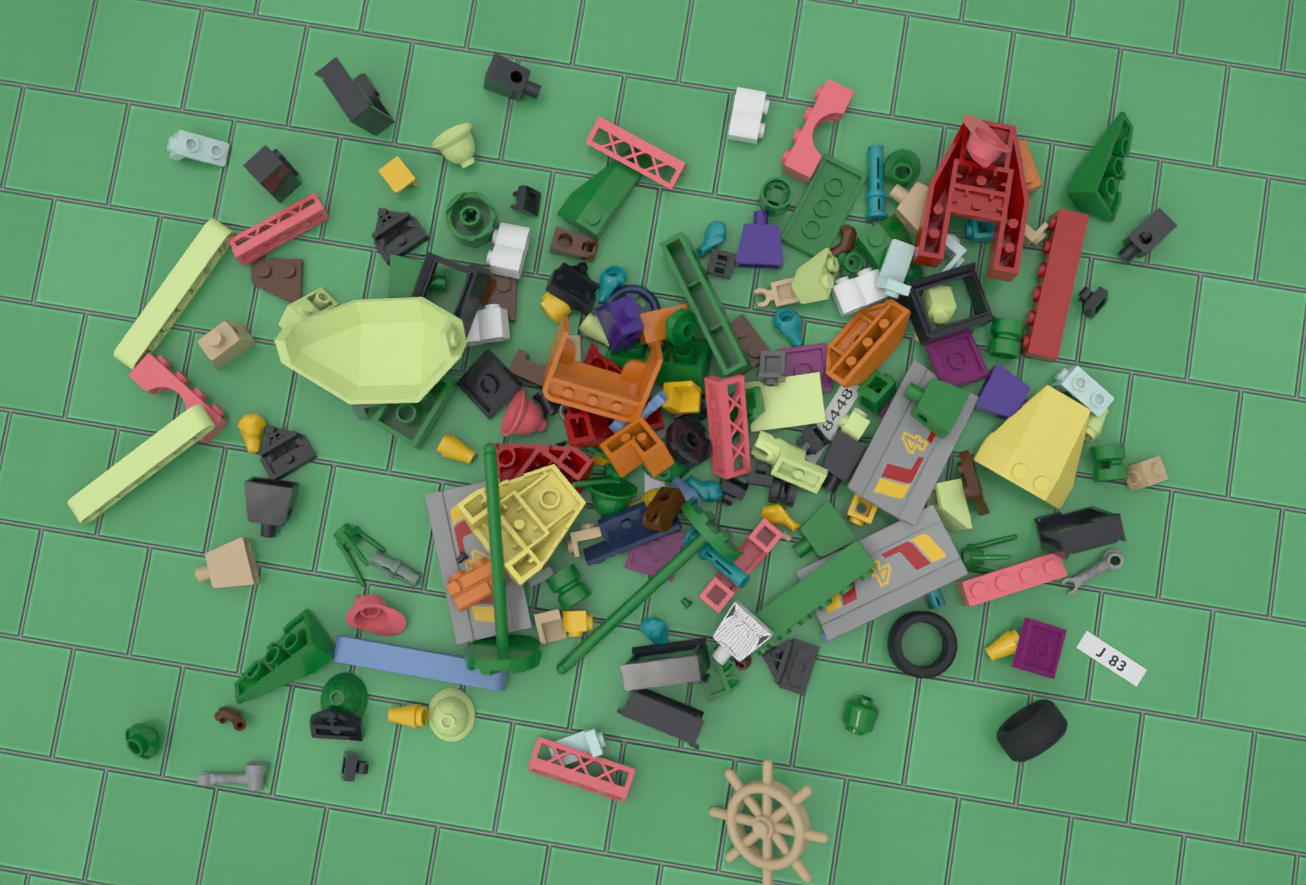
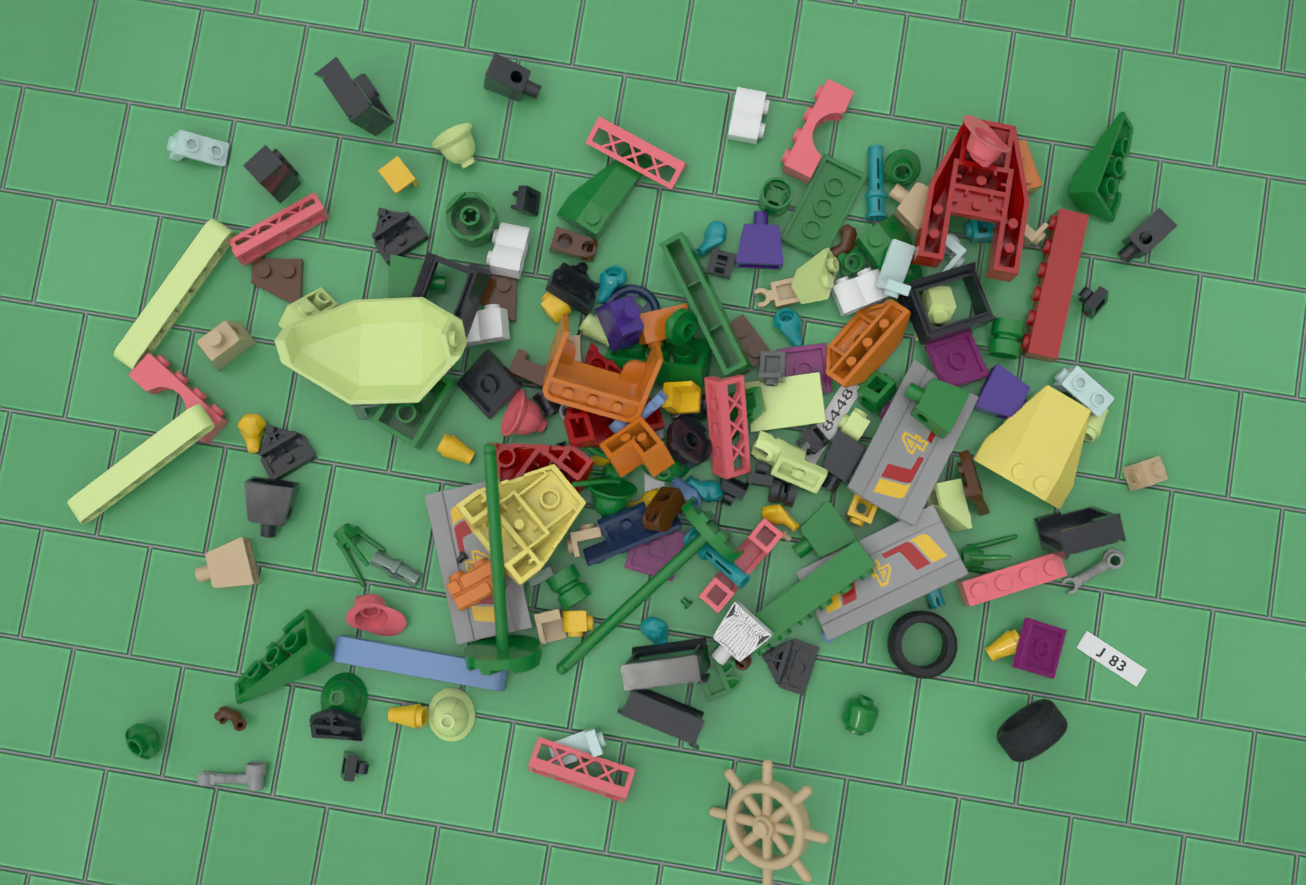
green wheel [1090,443,1128,482] -> none

